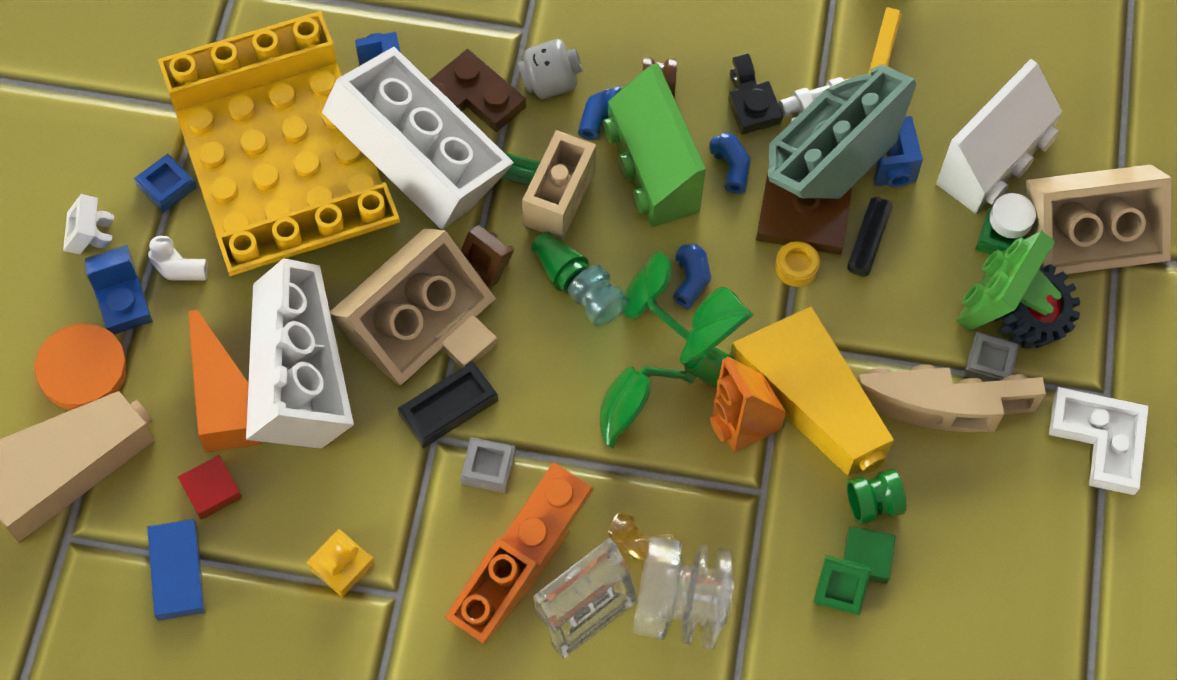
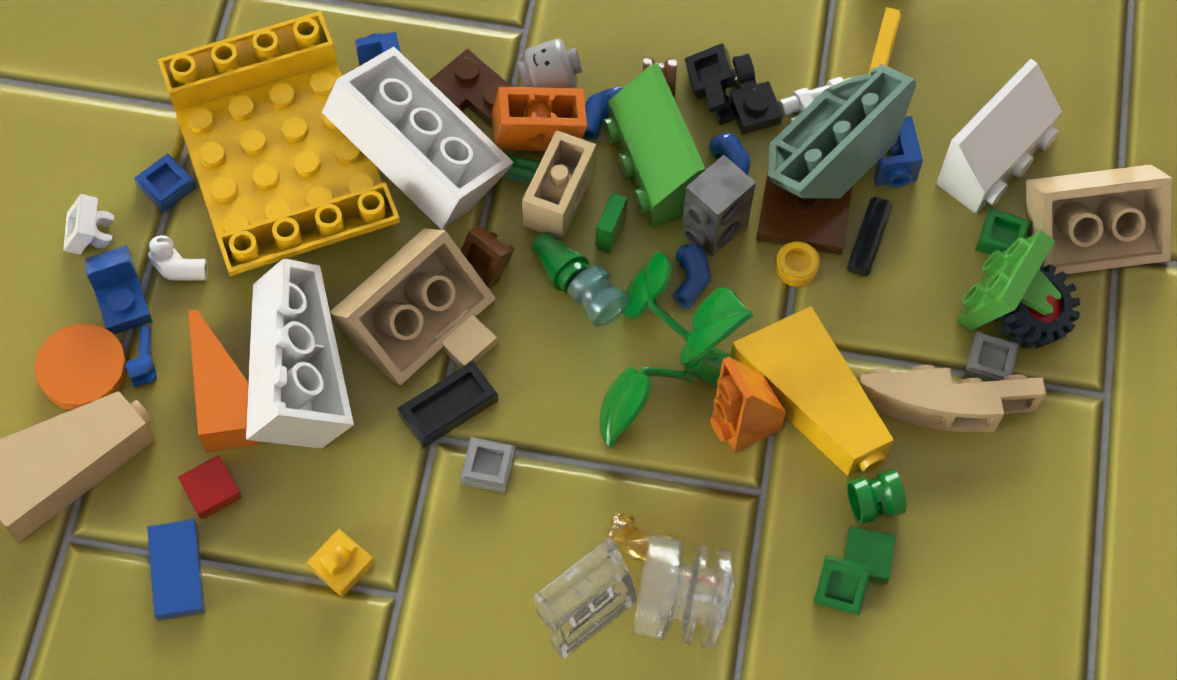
orange slope [444,462,594,645] -> none
white tile [990,193,1036,238] -> none
white plate [1049,387,1148,495] -> none
none -> blue hand [125,325,157,387]
none -> orange brick [491,87,587,151]
none -> green tile [595,193,627,254]
none -> flat silver brick [681,155,756,256]
none -> black plate [684,43,737,125]

